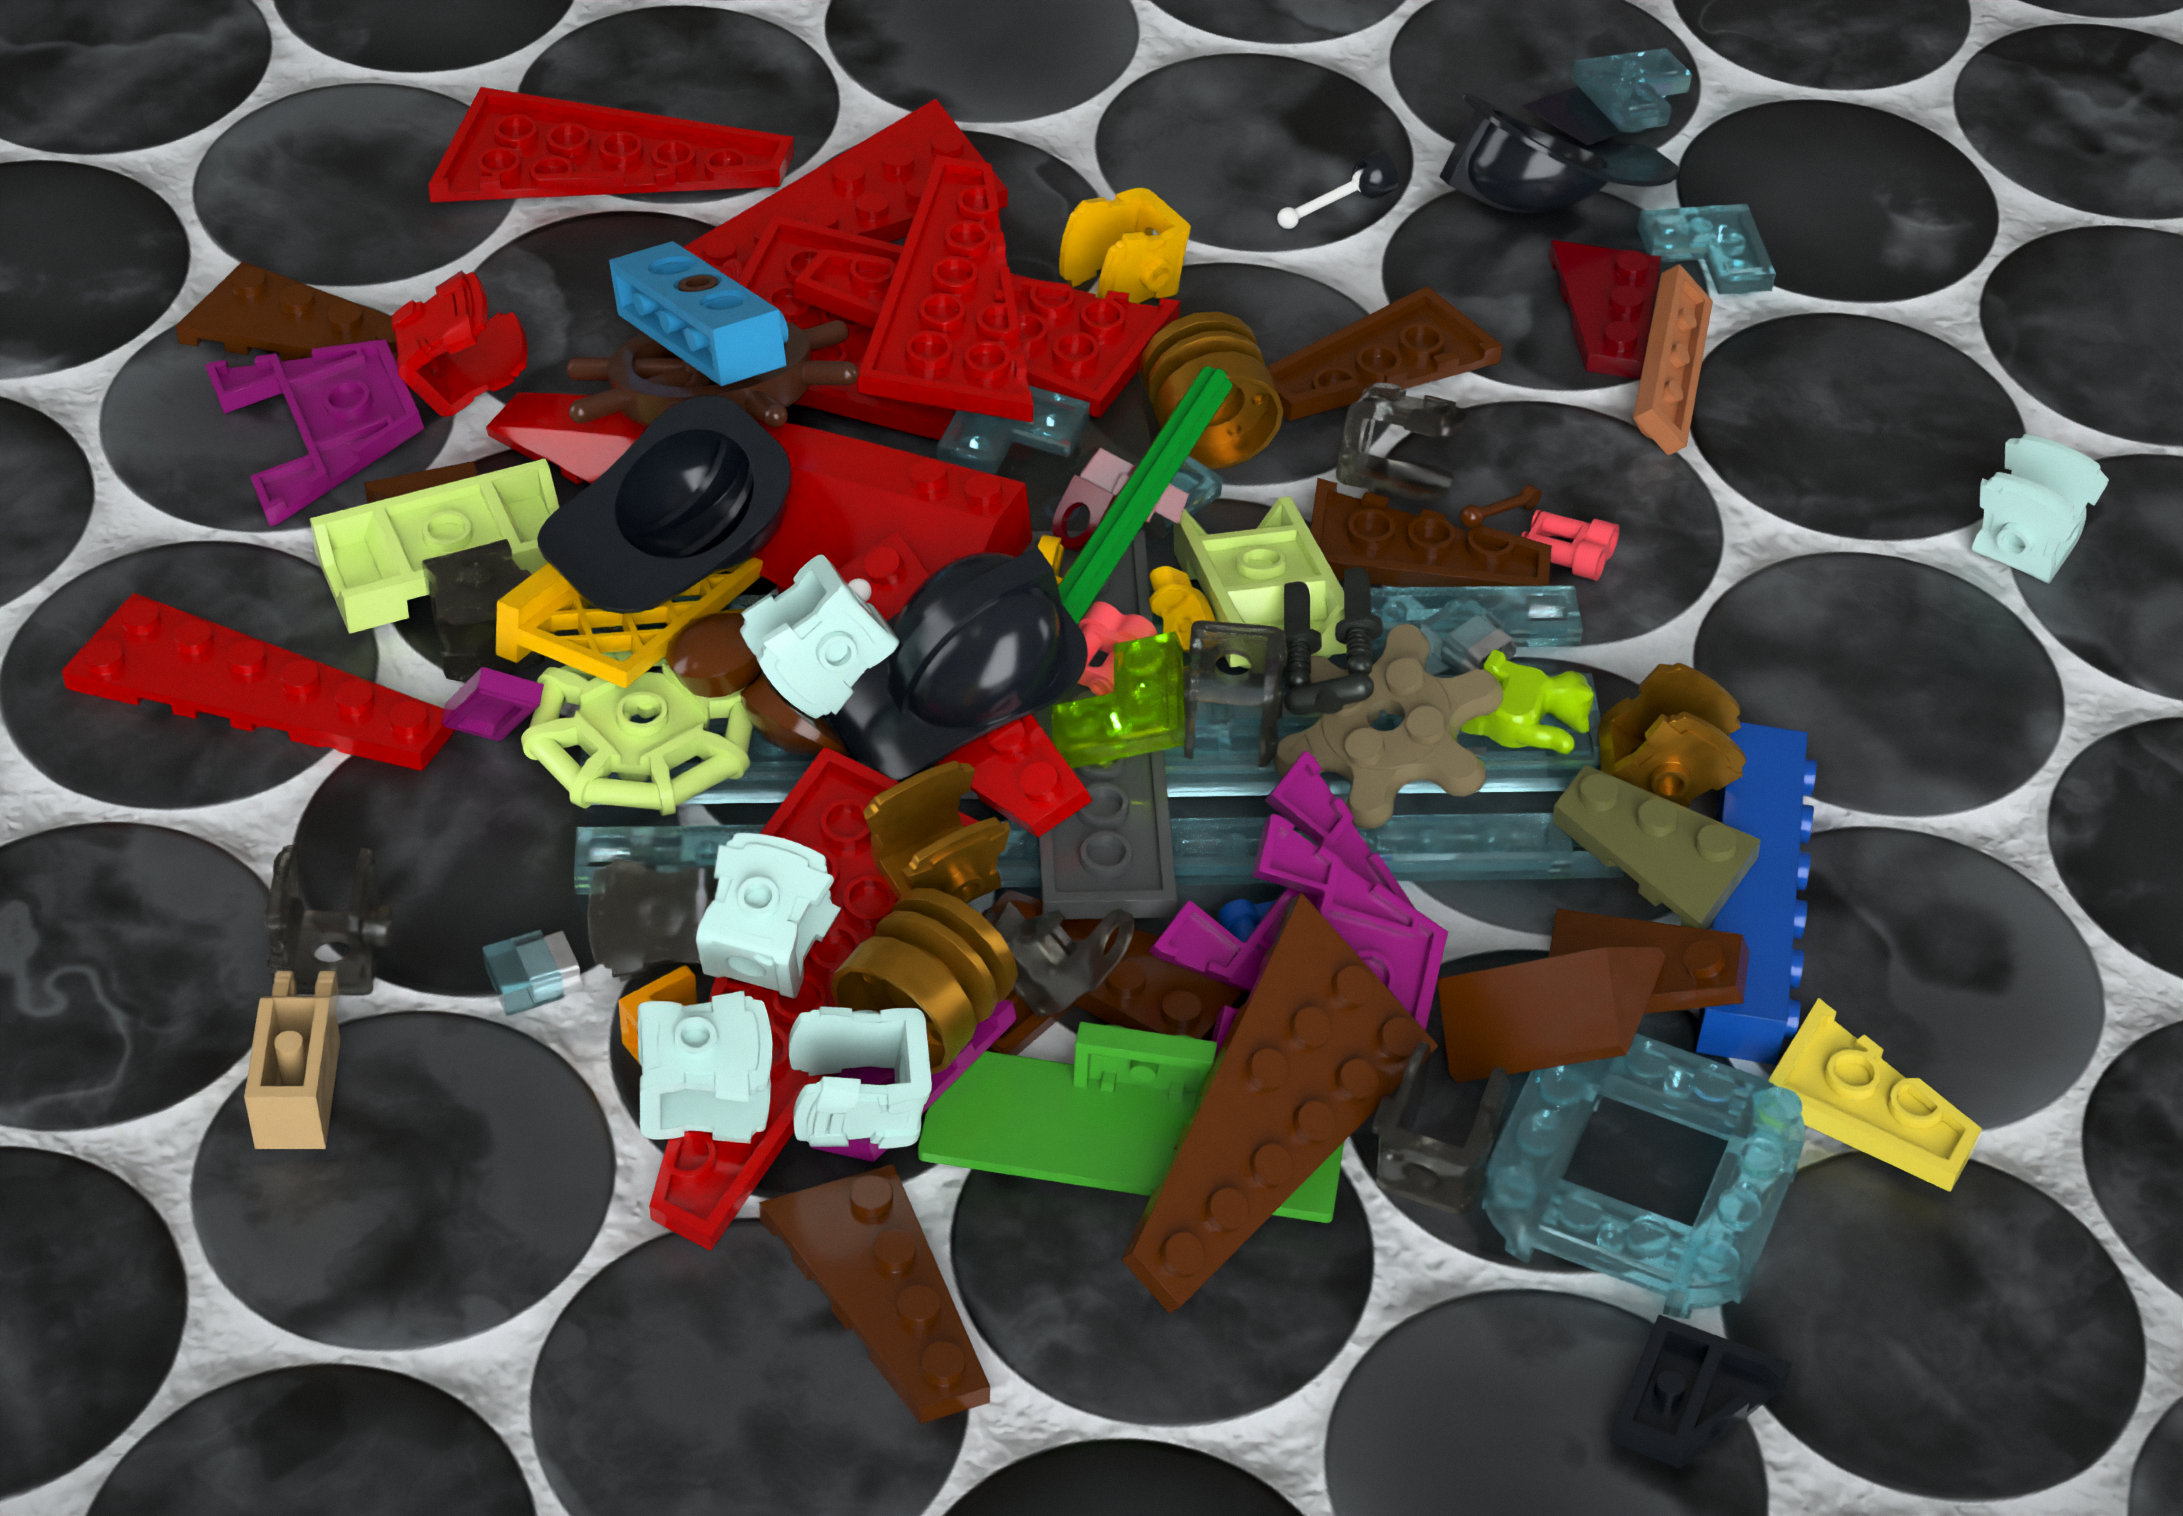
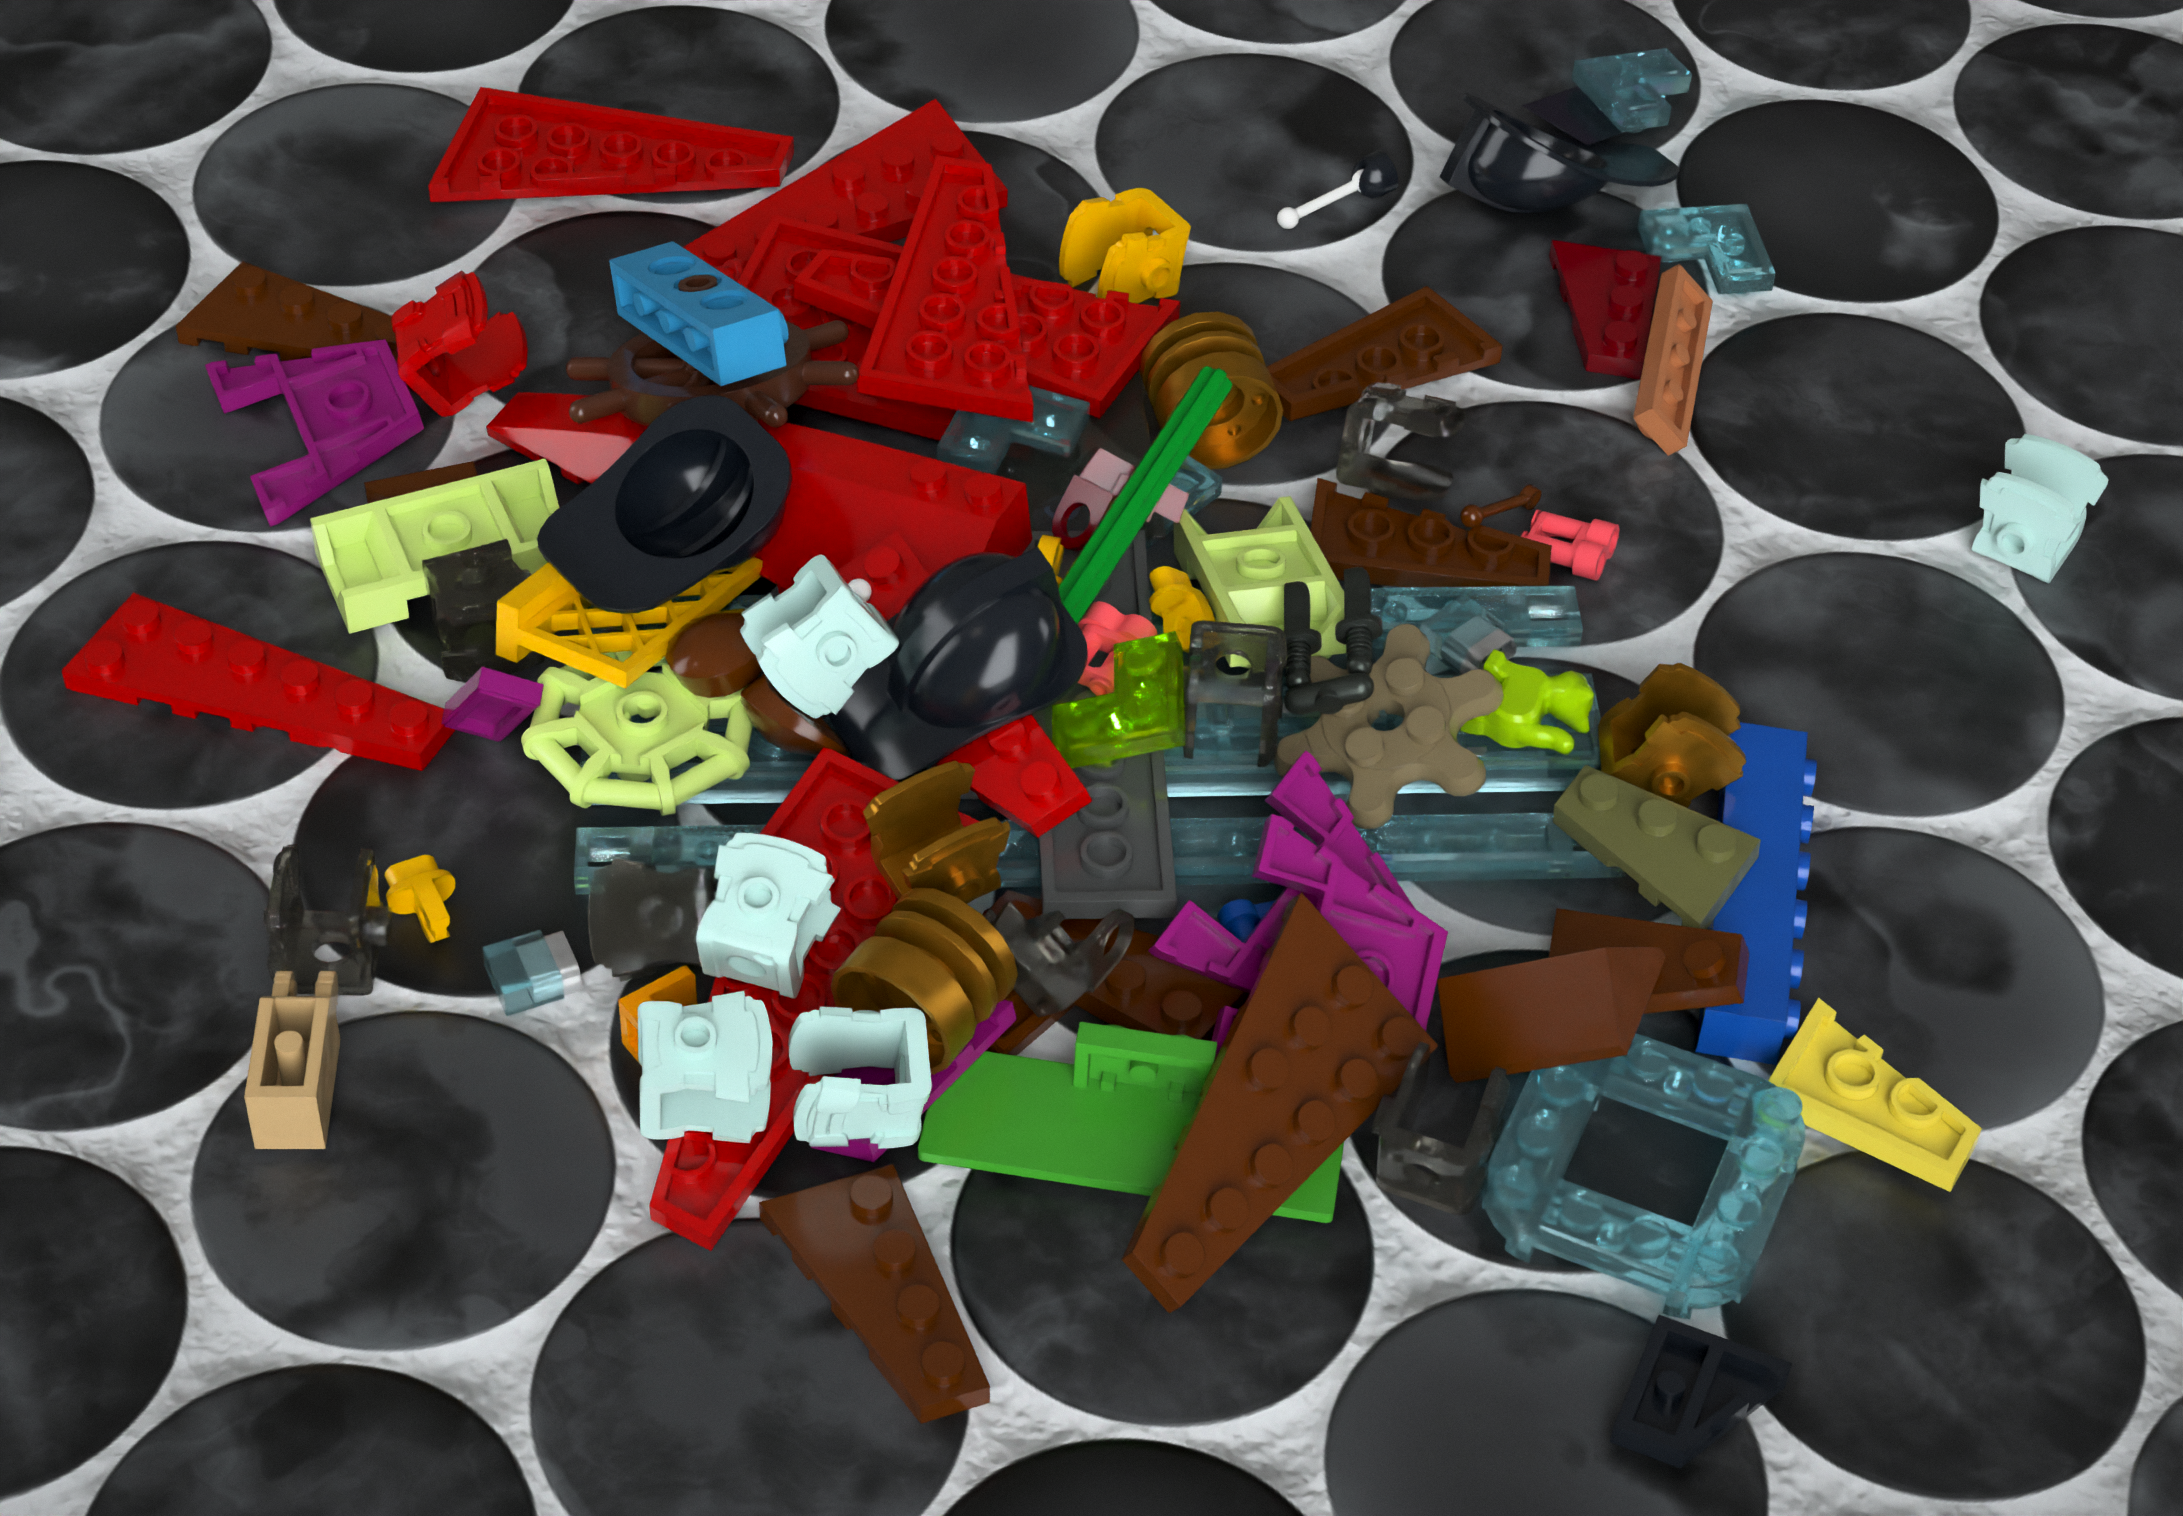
none -> yellow piece [384,855,456,943]

